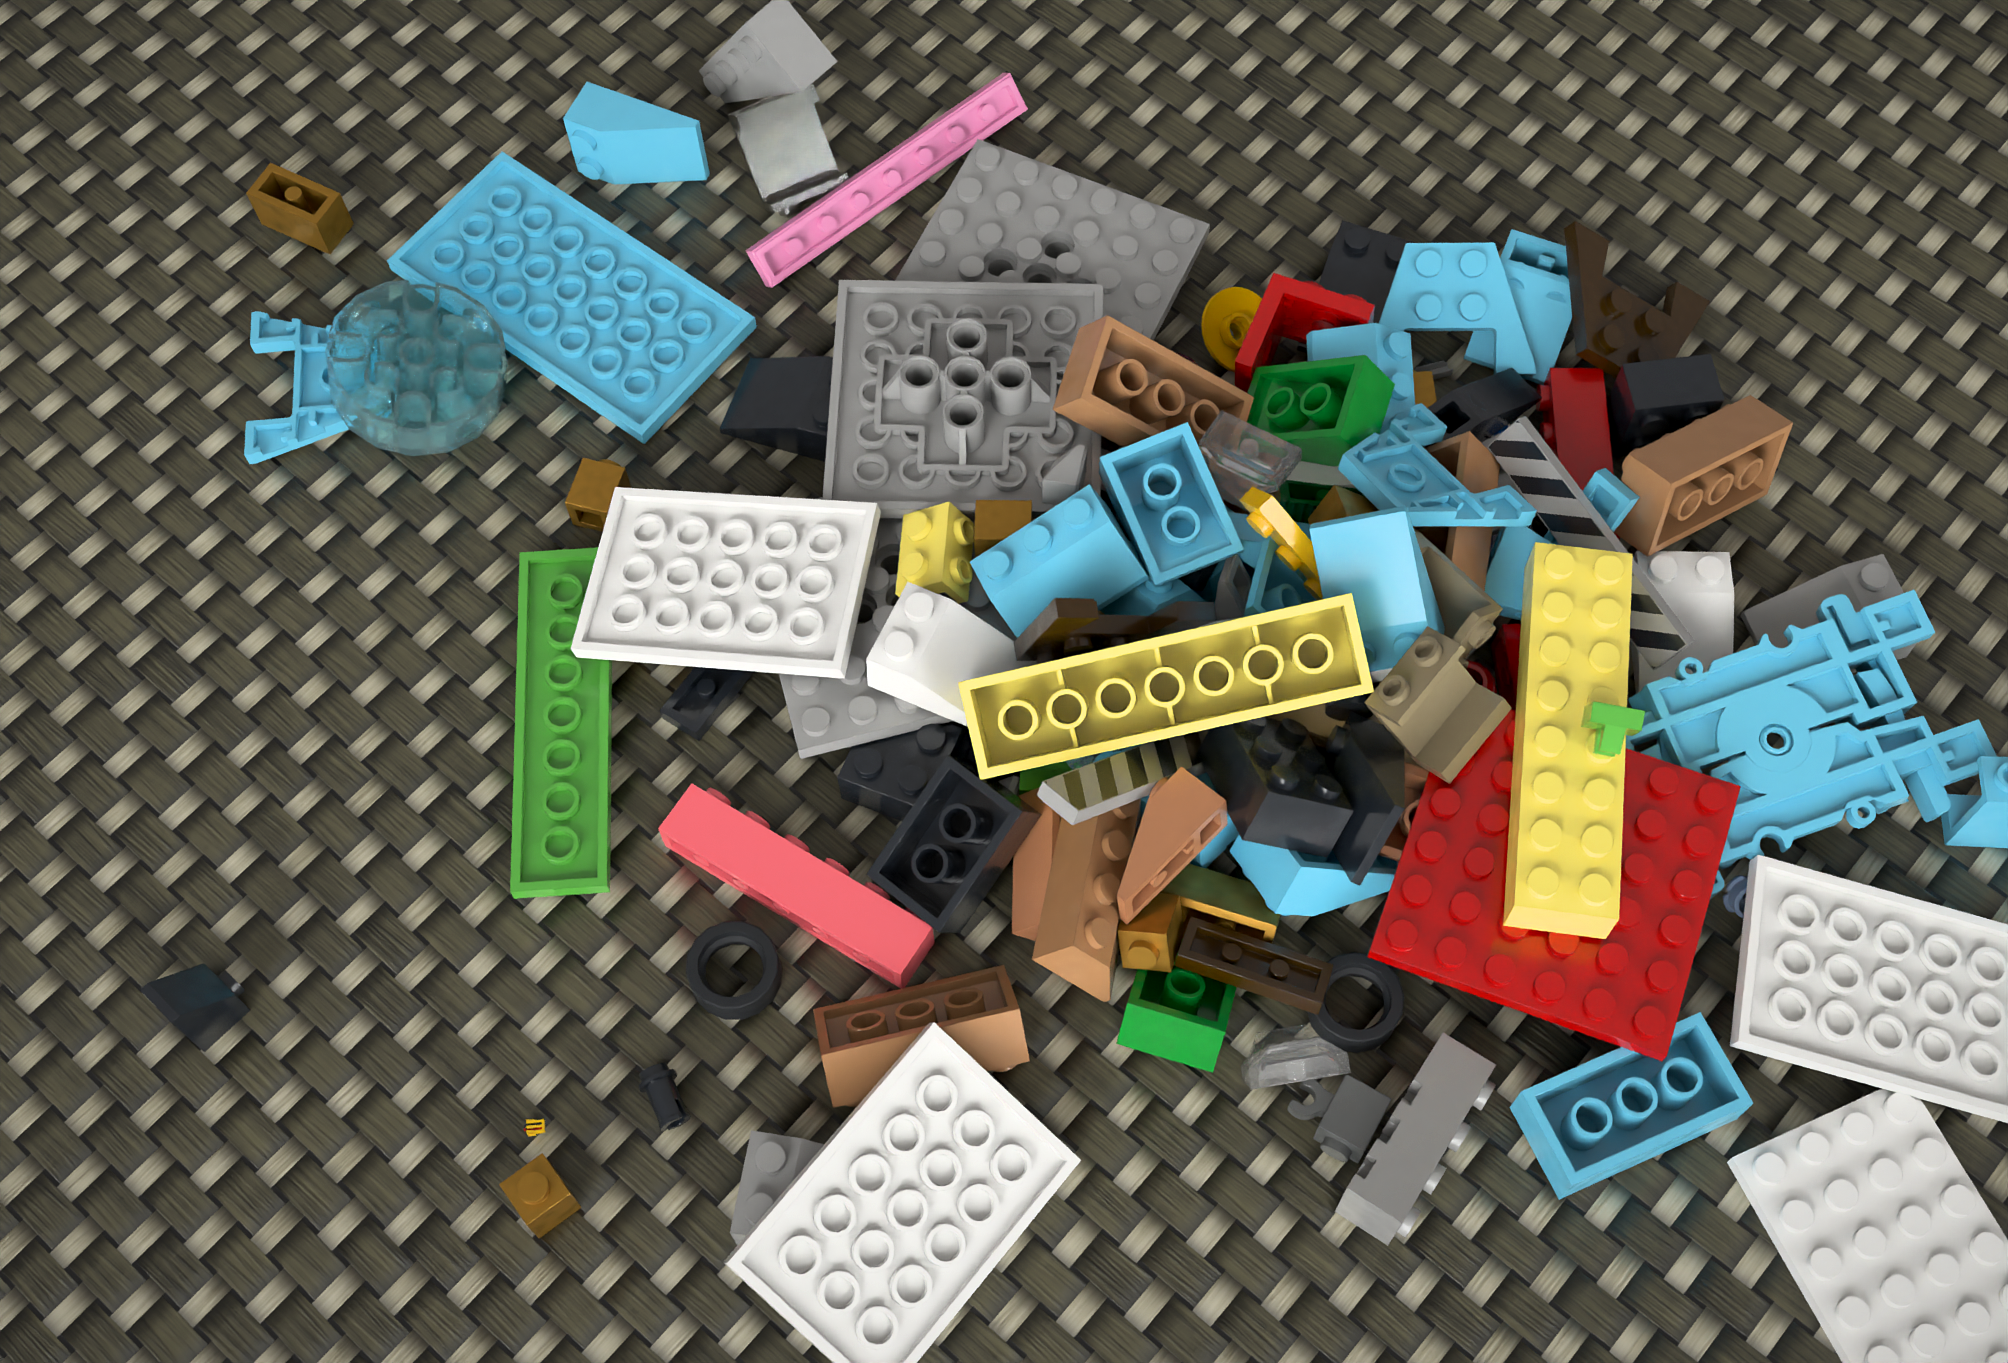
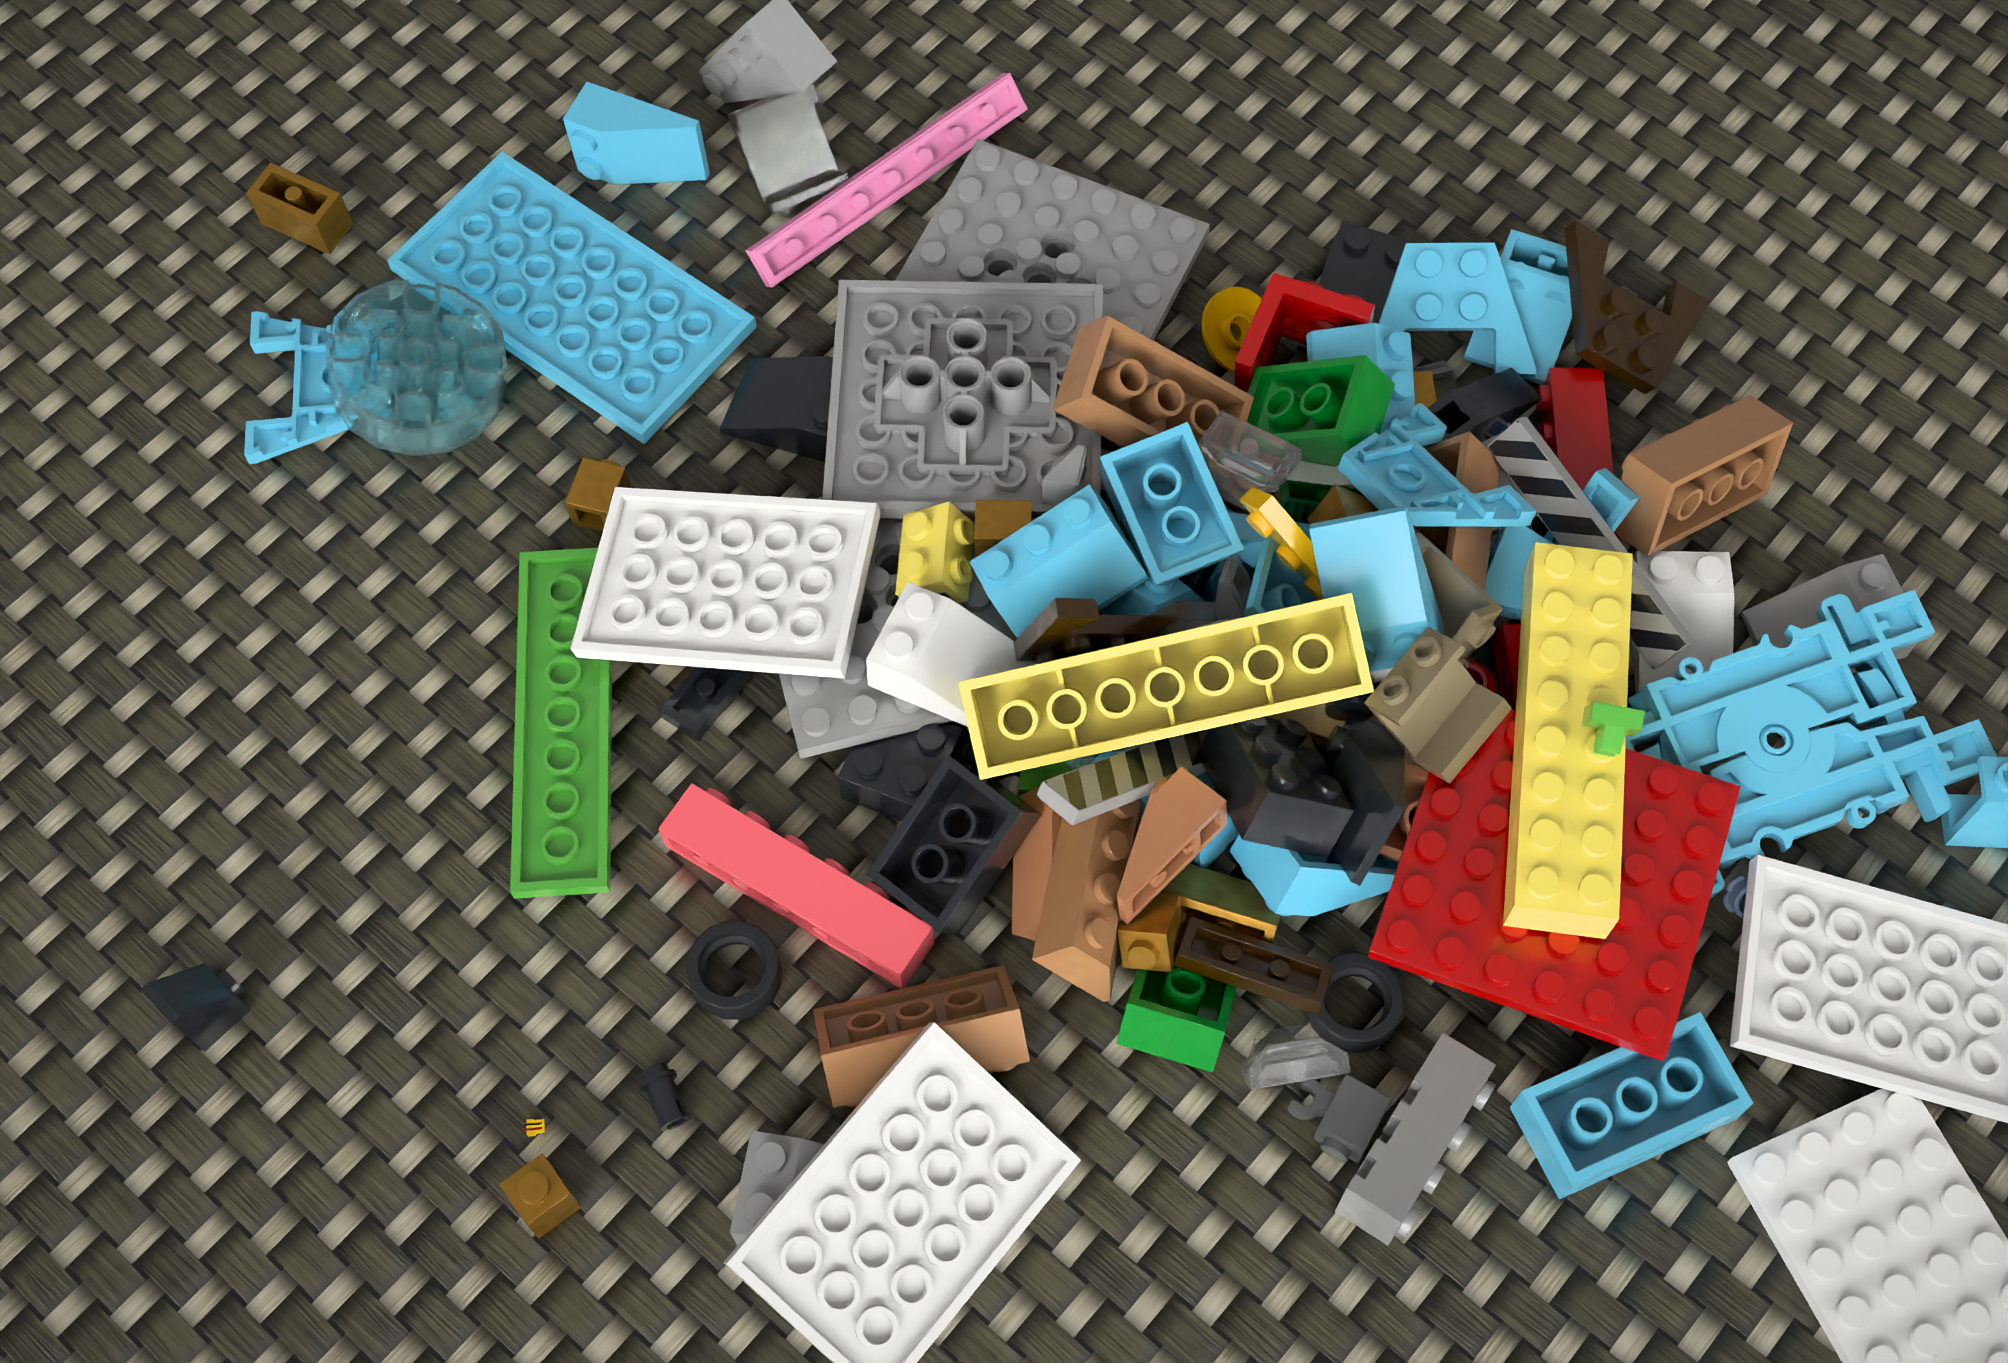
black brick [1607,354,1725,457] -> none

